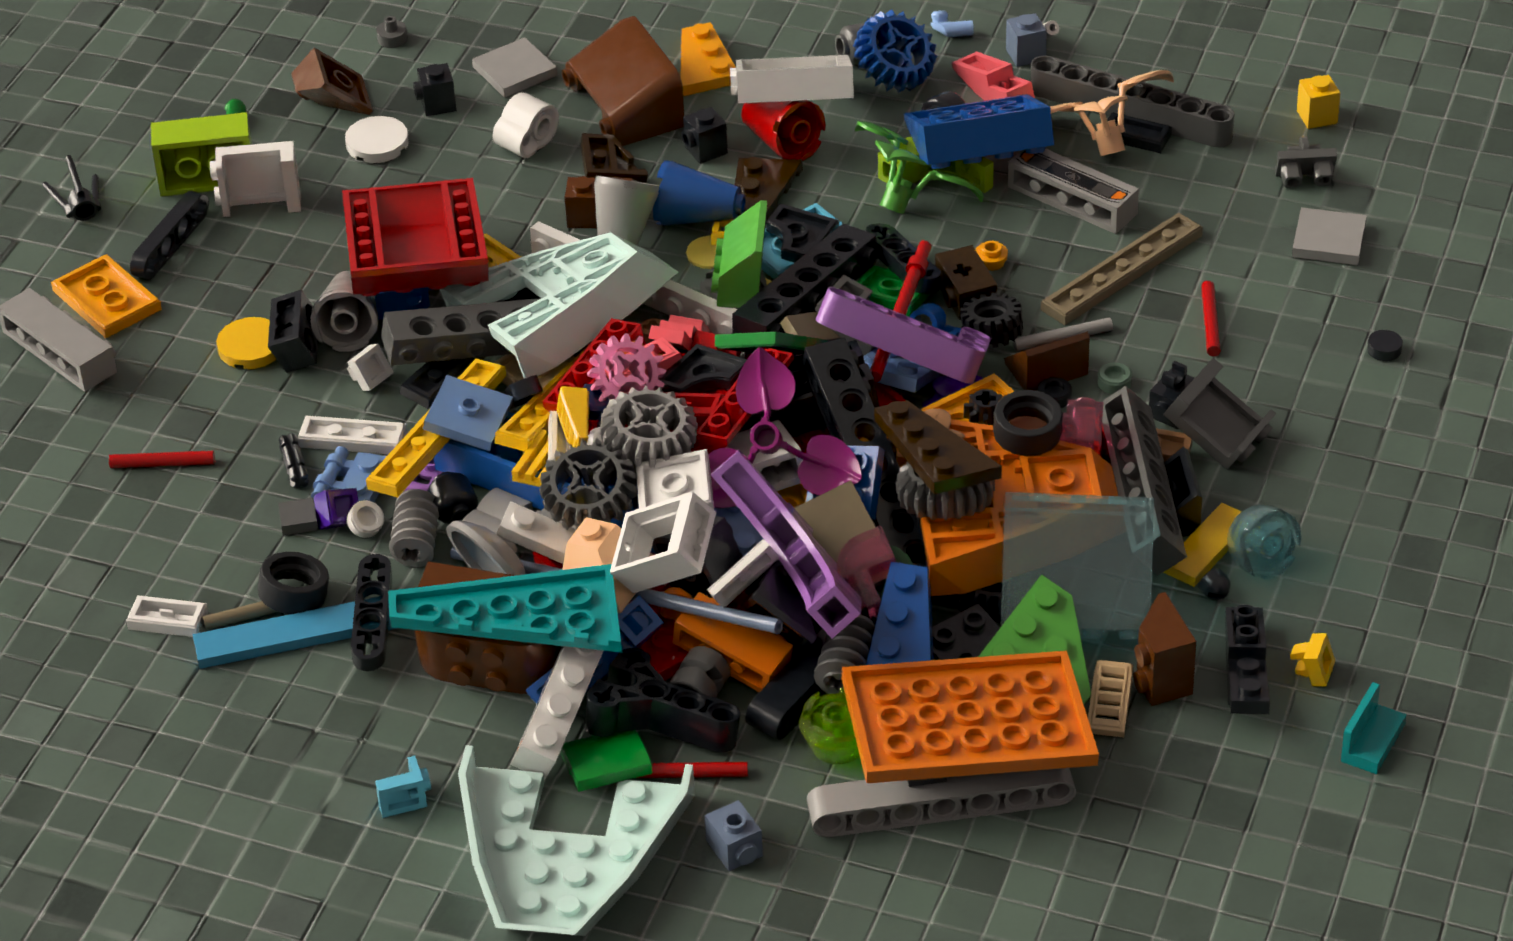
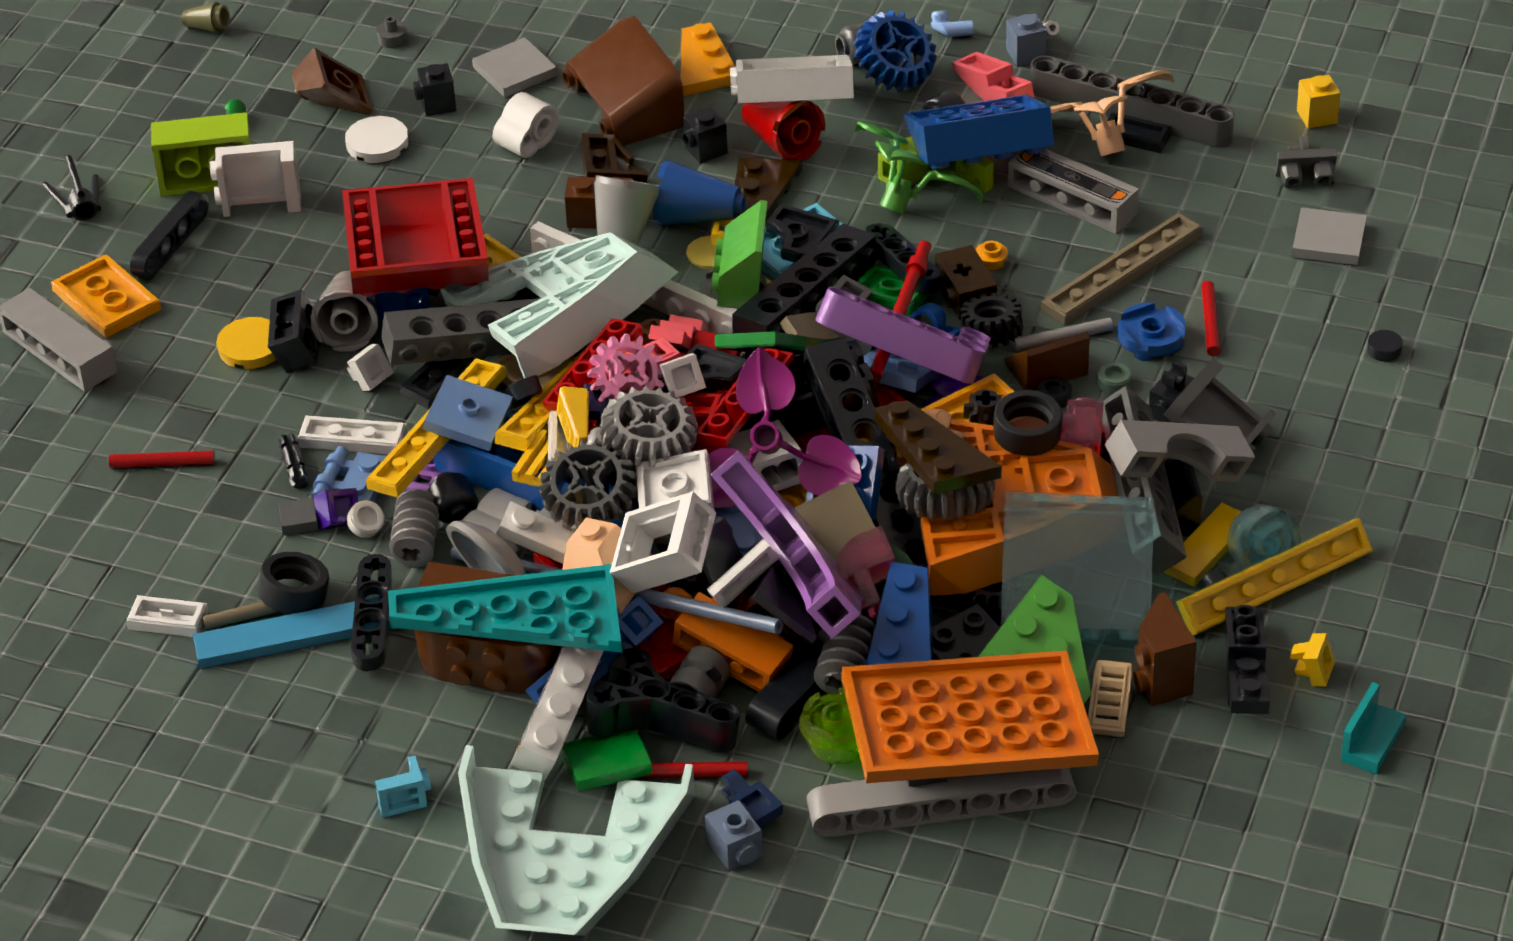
none -> olive cone [182,2,230,32]
none -> white tile [659,353,706,398]
none -> dark blue plate [722,769,783,828]
none -> light grey arch [1105,420,1255,482]
none -> blue plate [1117,303,1186,361]
none -> yellow tile [1176,518,1373,635]

